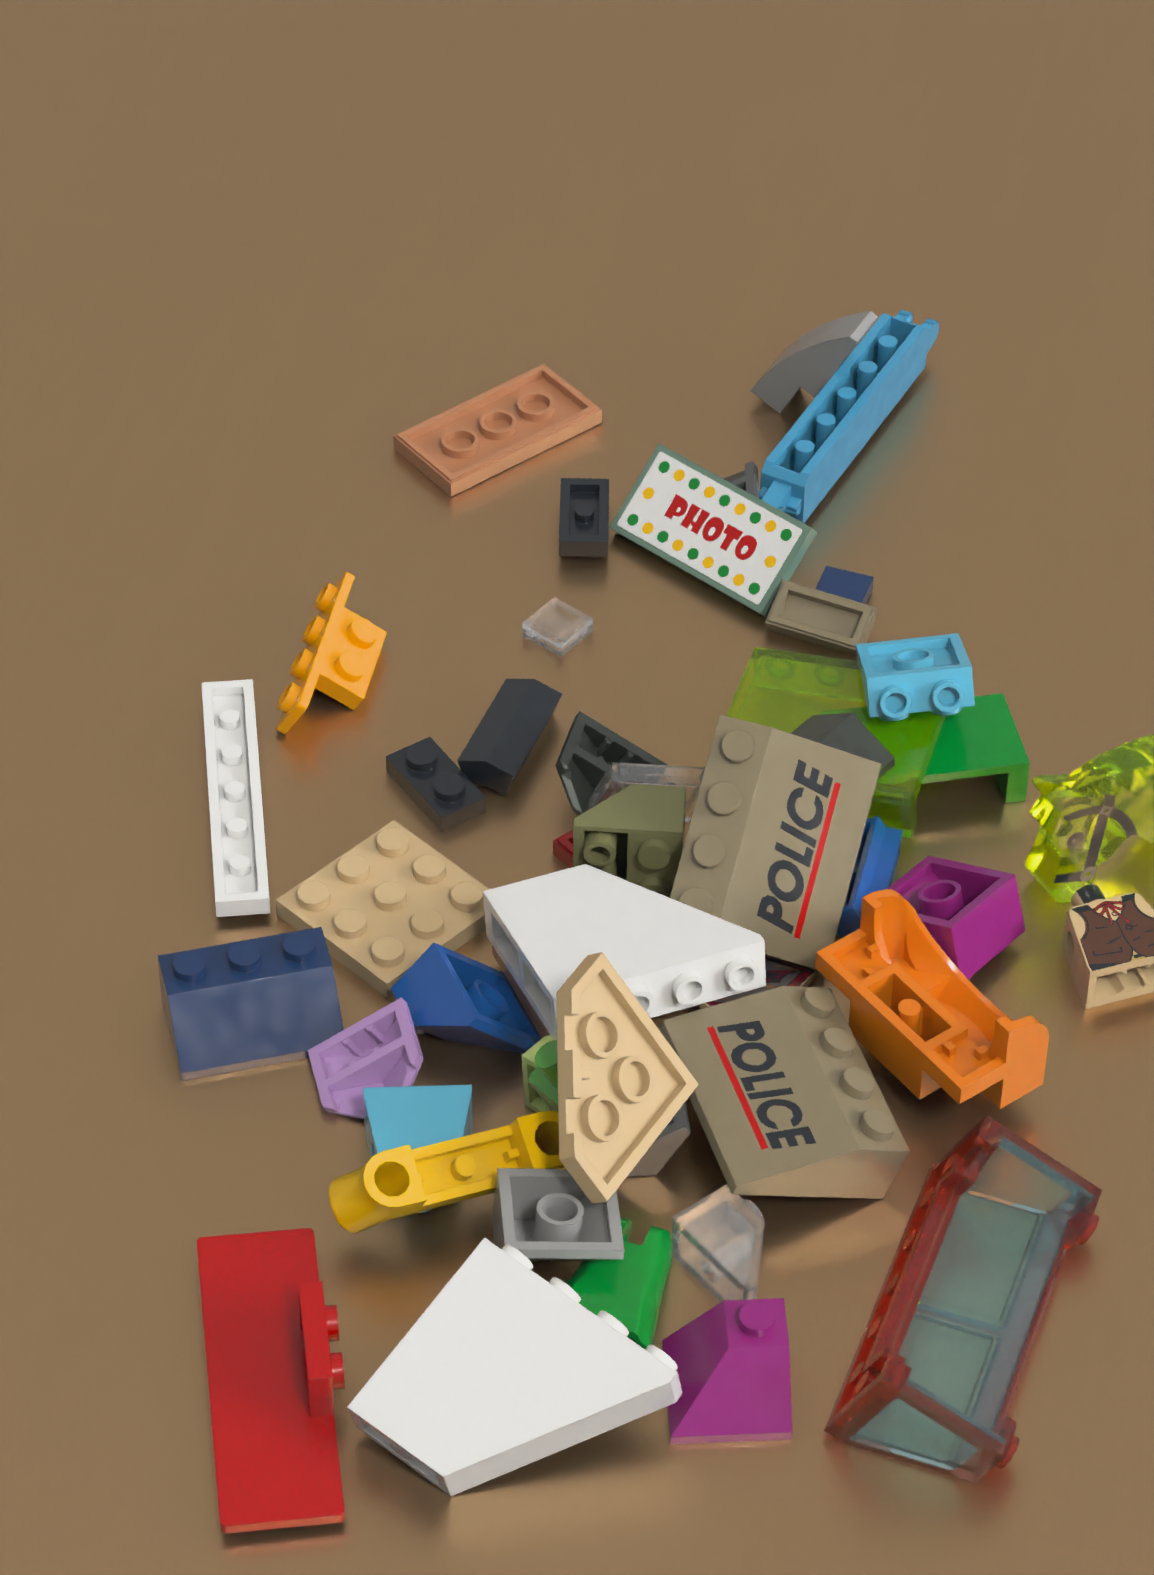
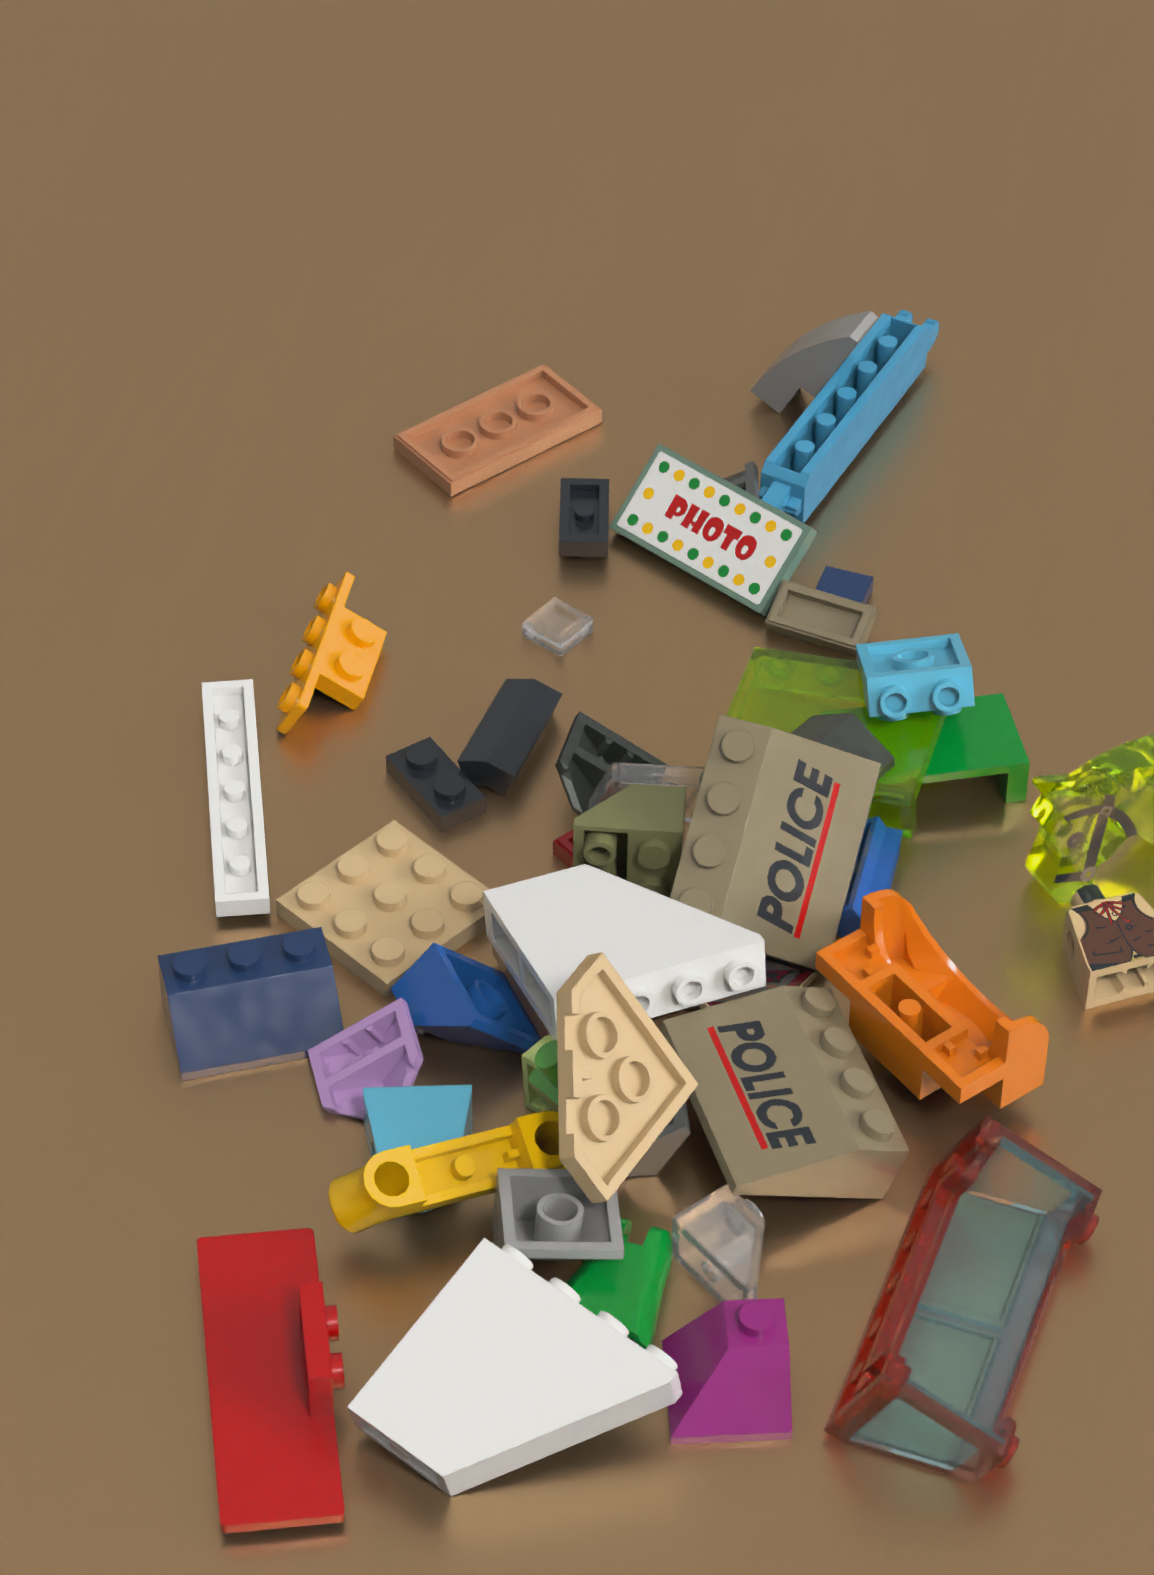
magenta slope [887,855,1026,980] -> none

